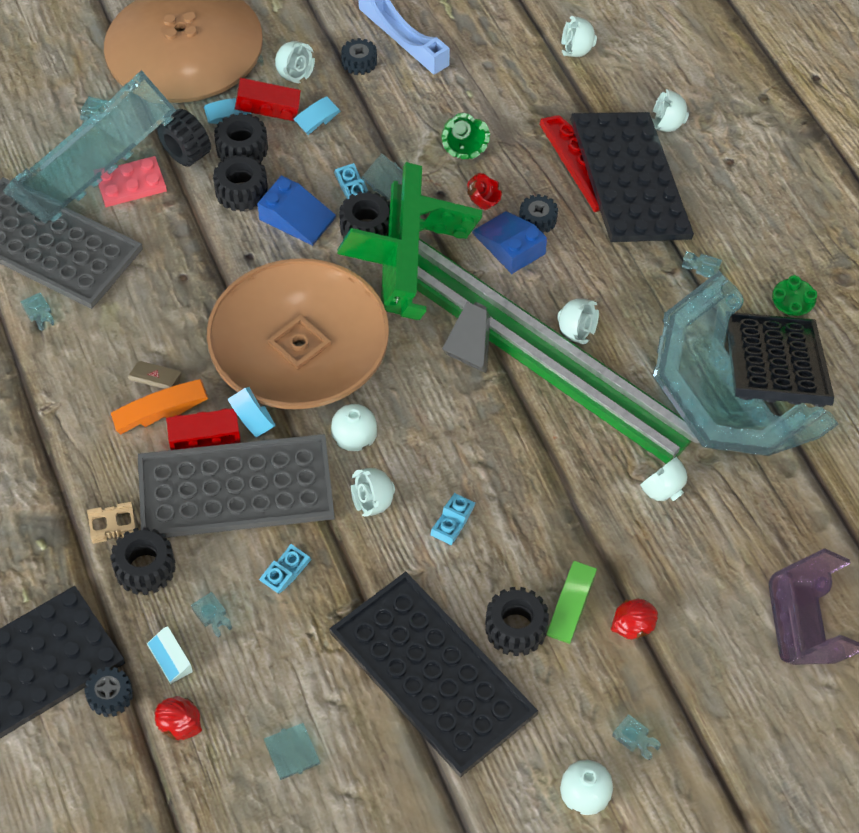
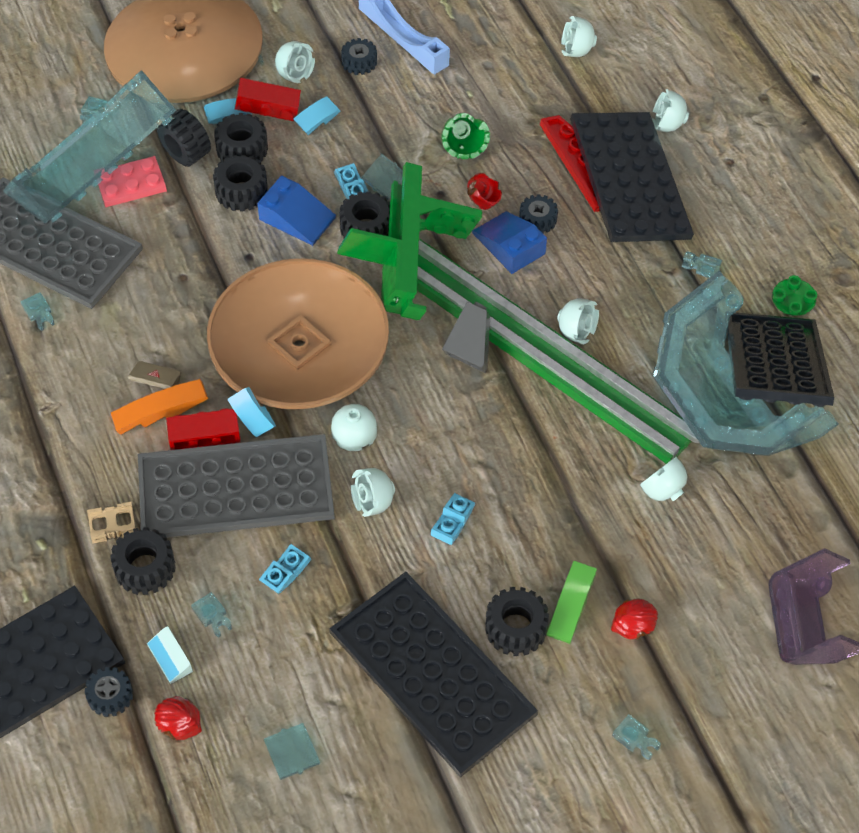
light aqua cylinder [560,759,613,815] -> none

